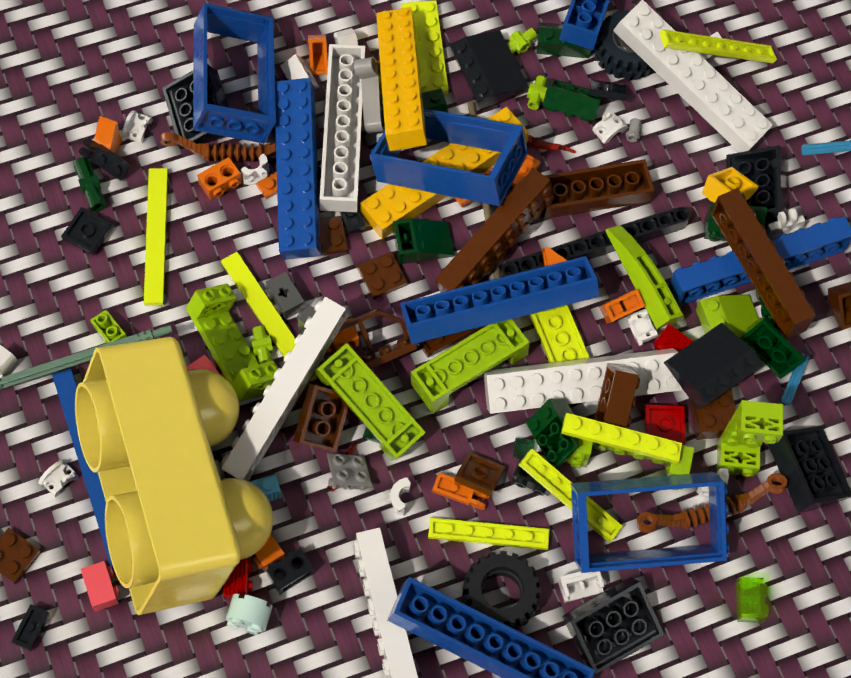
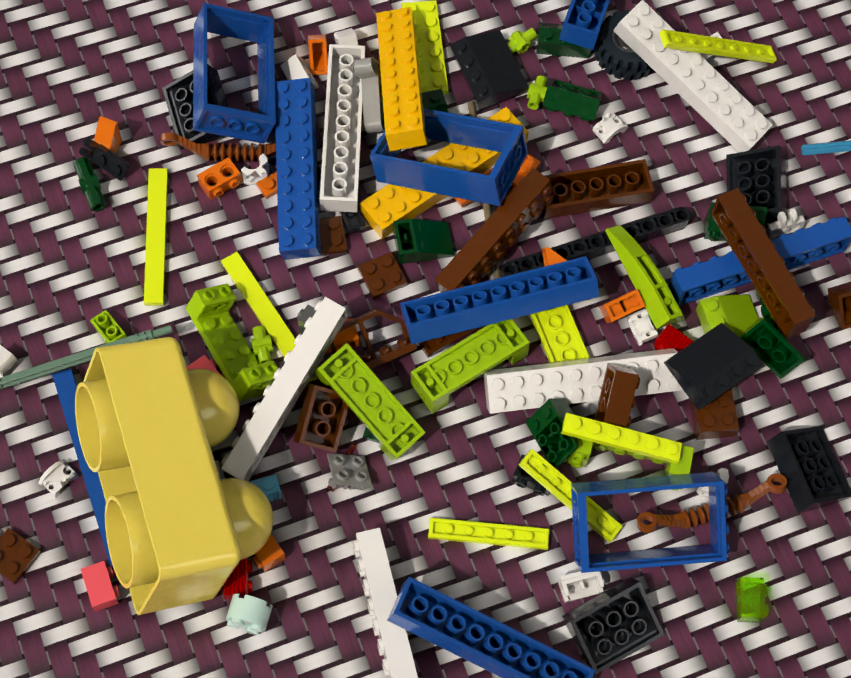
black plate [11,604,50,651] -> none
black plate [61,207,114,255] -> none
white piece [122,110,153,143] -> none
dark grey brick [265,272,305,320] -> none
black brick [266,548,314,595] -> none
white piece [386,477,411,516] -> none
orange hinge [432,473,489,510] -> none
reddish brown plate [454,451,505,497] -> none
black tyre [462,551,541,630] -> none
clear green tile [513,438,535,459] -> none
clear red animal [527,135,576,154] -> none
black plate [590,79,627,101] -> none
light grey pin [626,118,642,142] -> none
red plate [644,405,686,445] -> none
yellow slope [702,167,759,203] -> none
lime plate [717,400,783,477] -> none
dark azure axle [781,353,809,405] -> none

